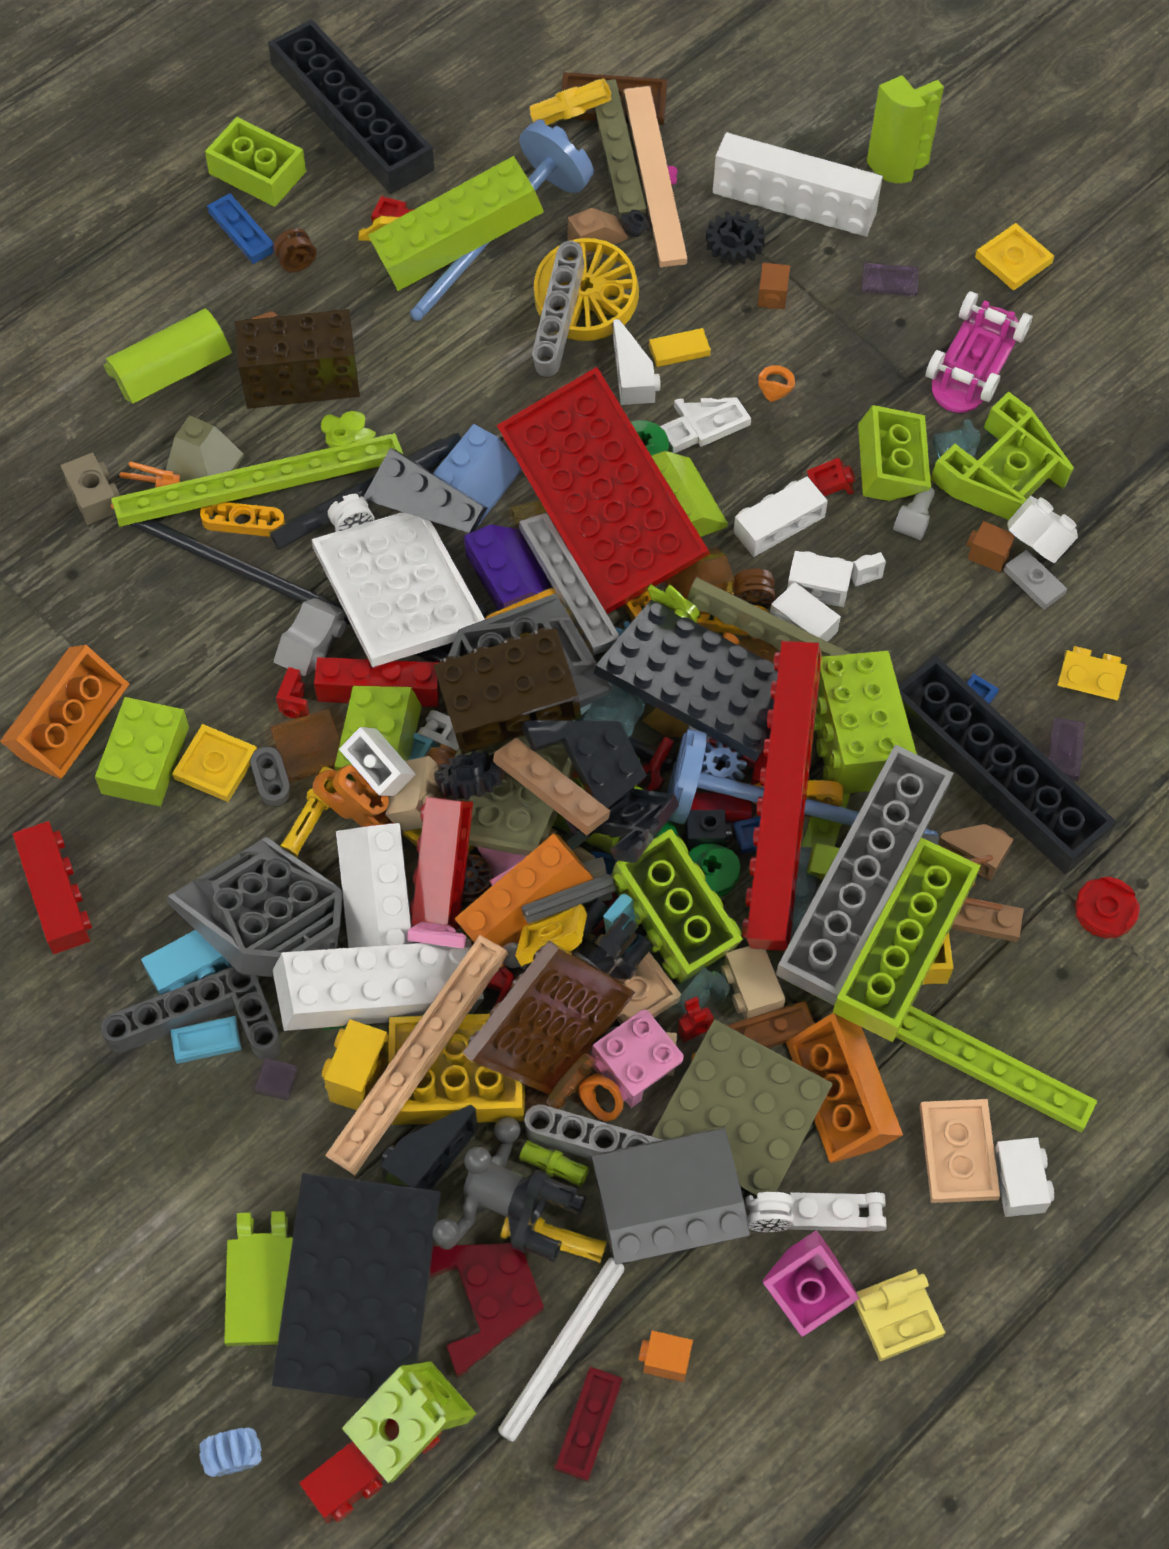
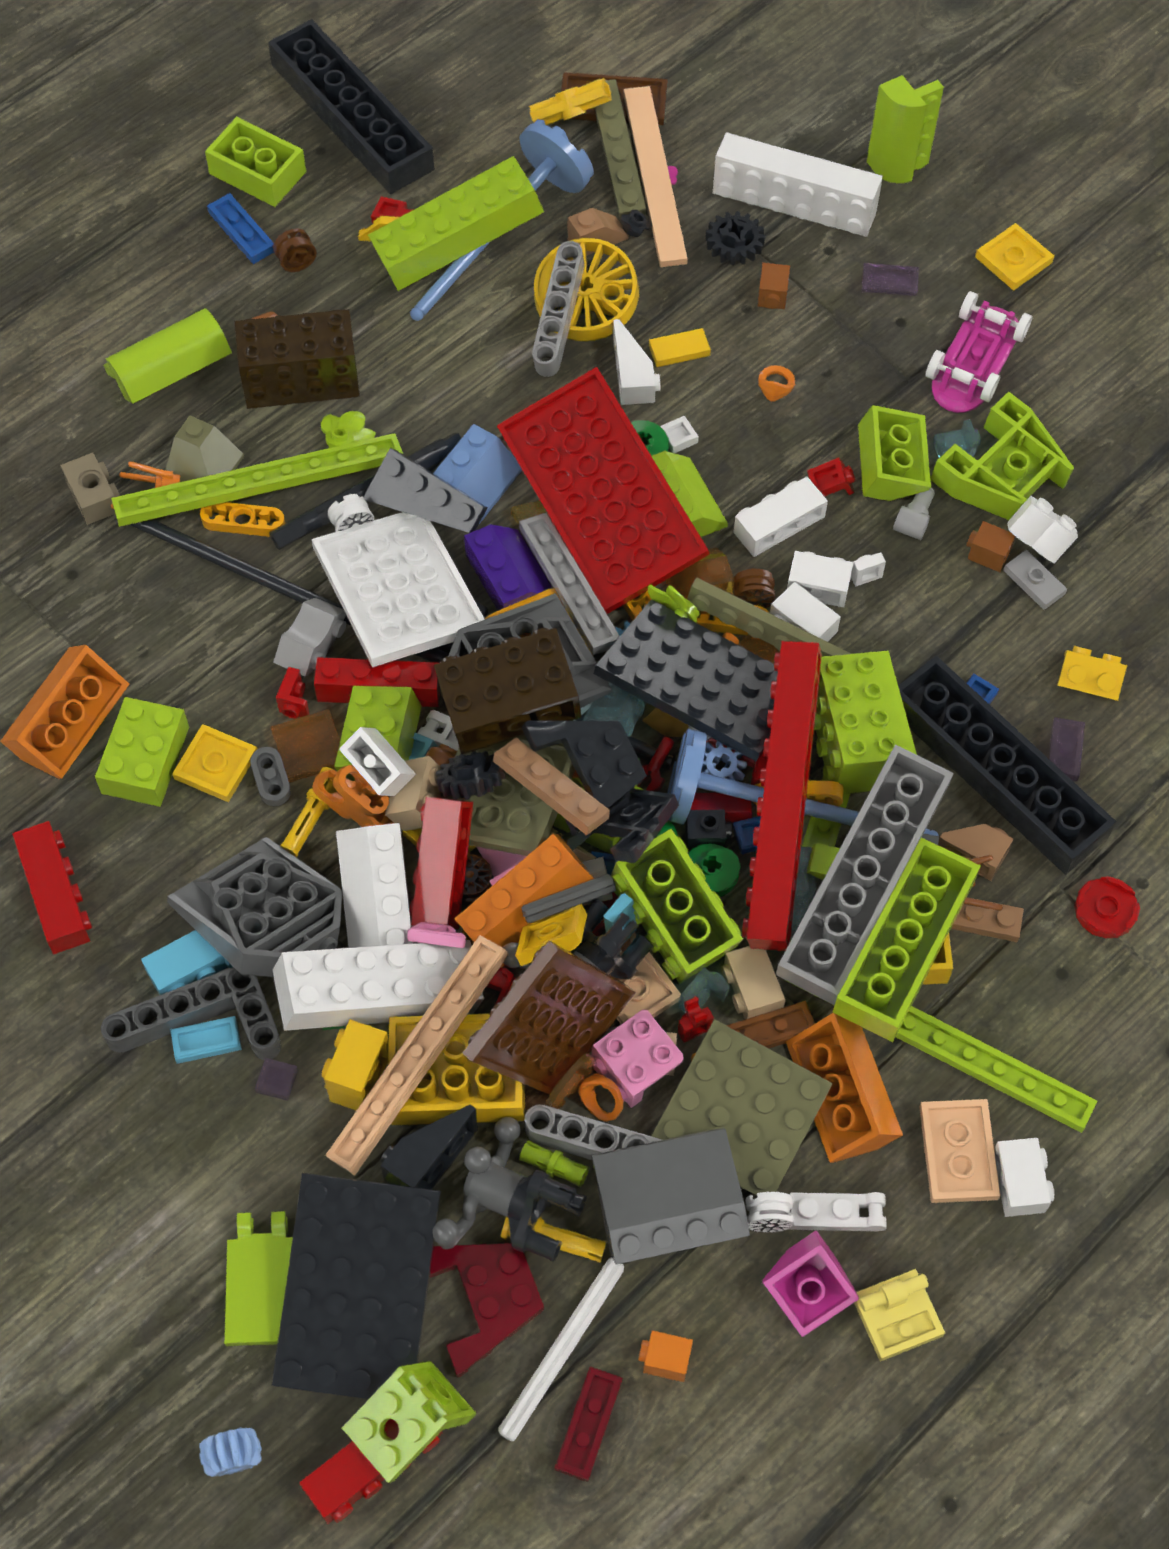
white wing [674,398,751,447] -> none

